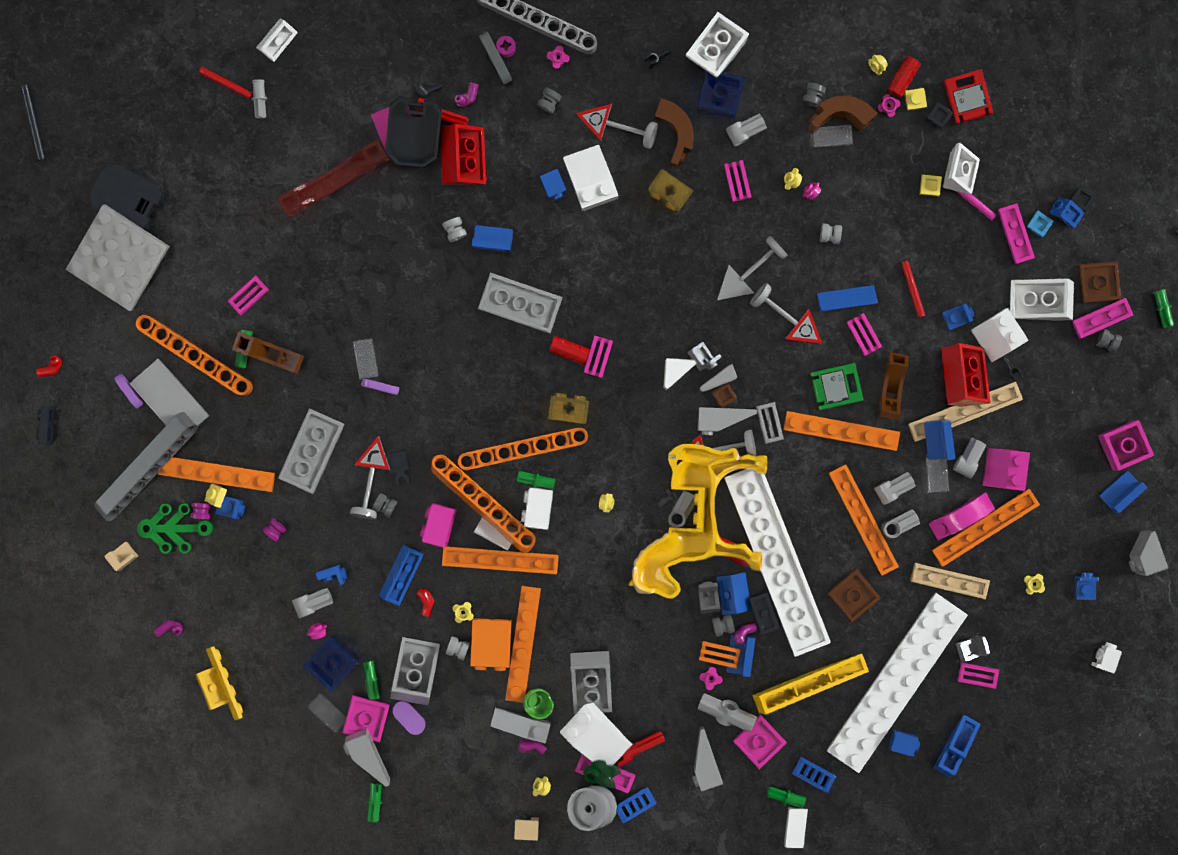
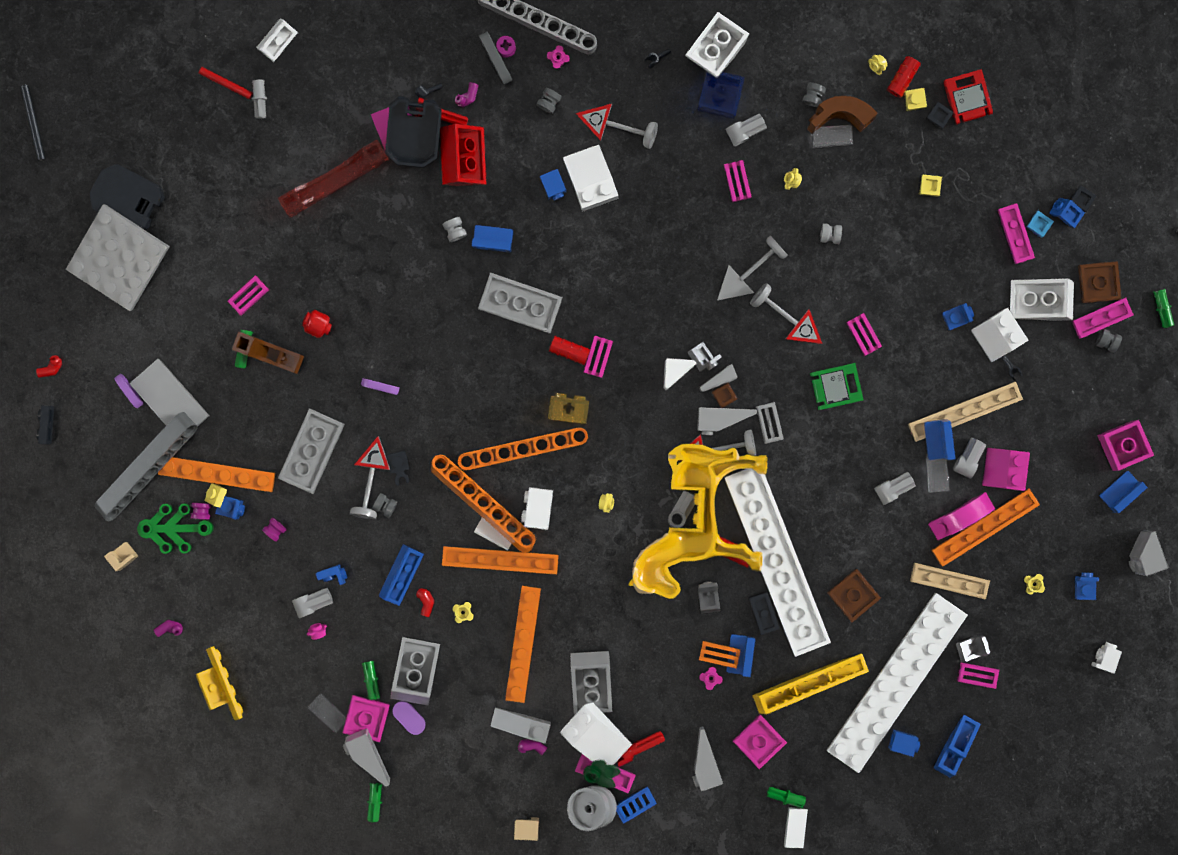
orange beam [136,315,253,396] -> none
clear blue brick [303,636,360,692] -> none
clear tile [353,338,379,379] -> none
dark pink brick [420,503,457,548] -> none
light grey wheel [446,636,470,661] -> none
orange panel [471,618,512,671] -> none
green axle [517,471,555,490] -> none
bright green hair [523,688,554,720] -> none
light yellow plate [533,777,550,797] -> none
clear yellow brick [648,169,693,212] -> none
reddish brown arch [654,98,694,168] -> none
light grey piece [698,693,757,733] -> none
dark grey wheel [712,614,735,637] -> none
blue panel [716,572,751,615] -> none
magenta arm [734,622,758,644] -> none
orange plate [783,411,900,451] -> none
blue slope [792,757,836,793] -> none
dark pink plate [802,182,821,200] -> none
blue slope [817,285,878,312] -> none
orange plate [828,464,899,576] -> none
dark pink plate [878,94,900,117] -> none
reddish brown arch [878,352,909,421] -> none
light grey piece [880,509,920,538] -> none
red bar [901,261,925,318] -> none
red slope [941,343,991,406] -> none
white slope [943,143,980,194] -> none
dark pink bar [956,191,996,221] -> none
none -> red head [302,310,332,338]

